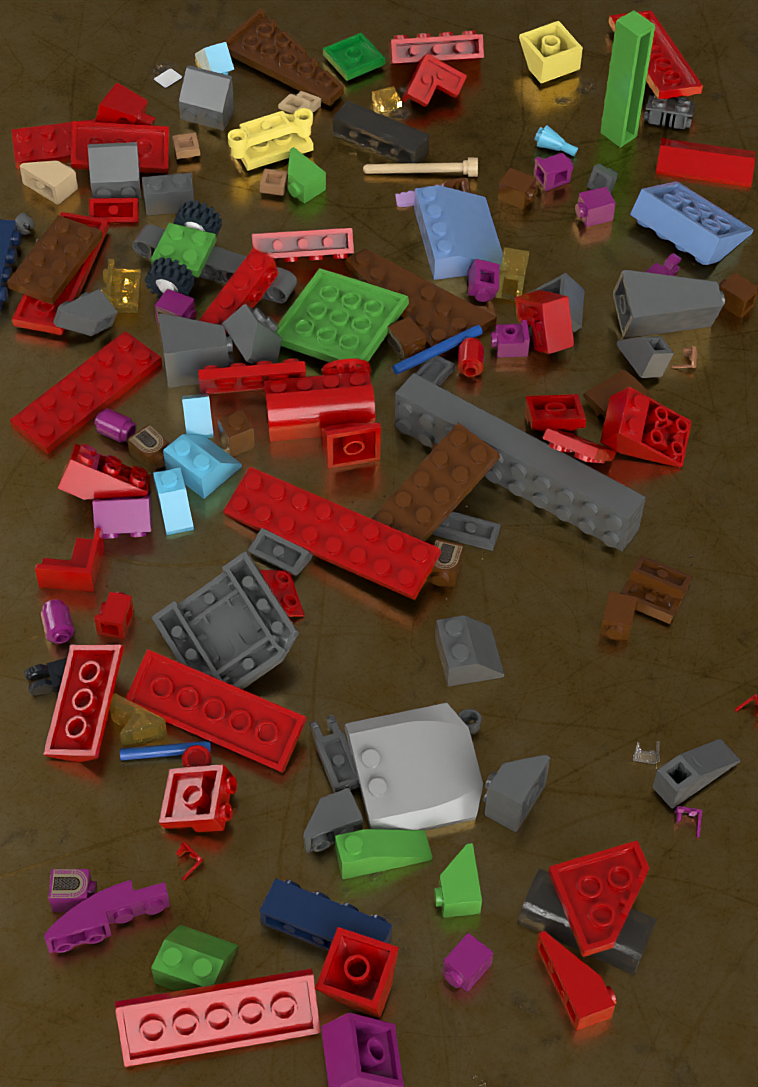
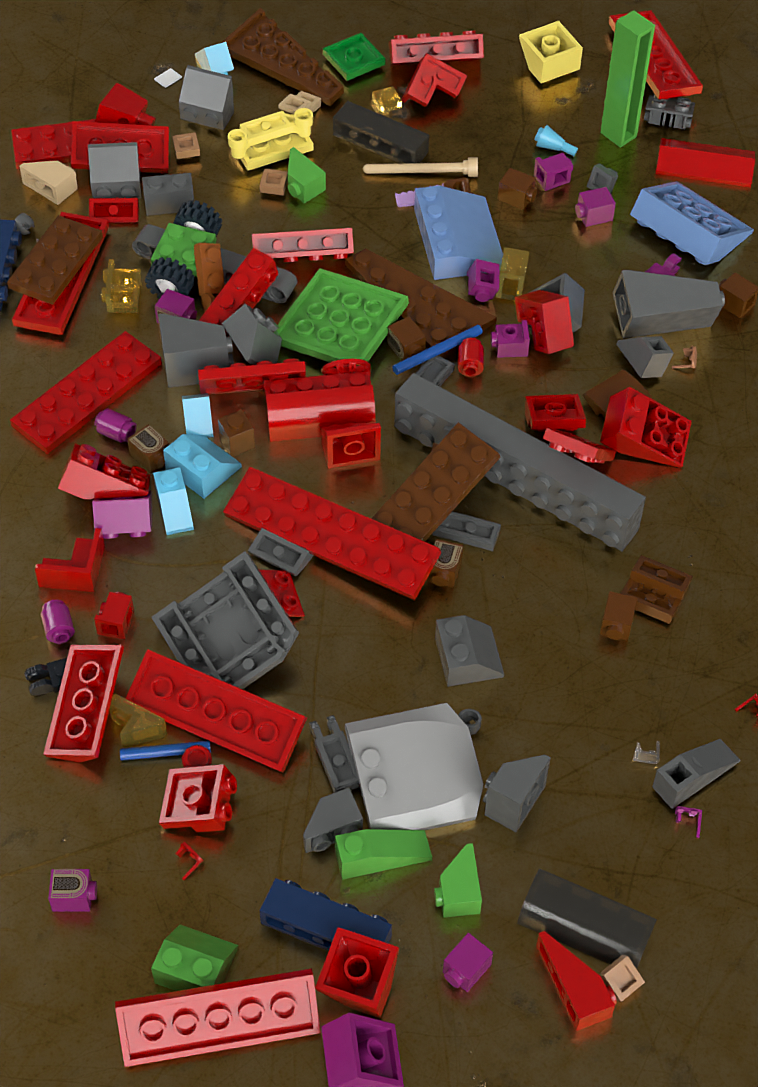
magenta slope [44,880,170,953] -> none
dark grey slope [53,289,118,336] -> none
red plate [548,840,649,957] -> none
none -> dark orange hinge [194,243,225,313]
none -> medium nougat plate [599,955,645,1002]

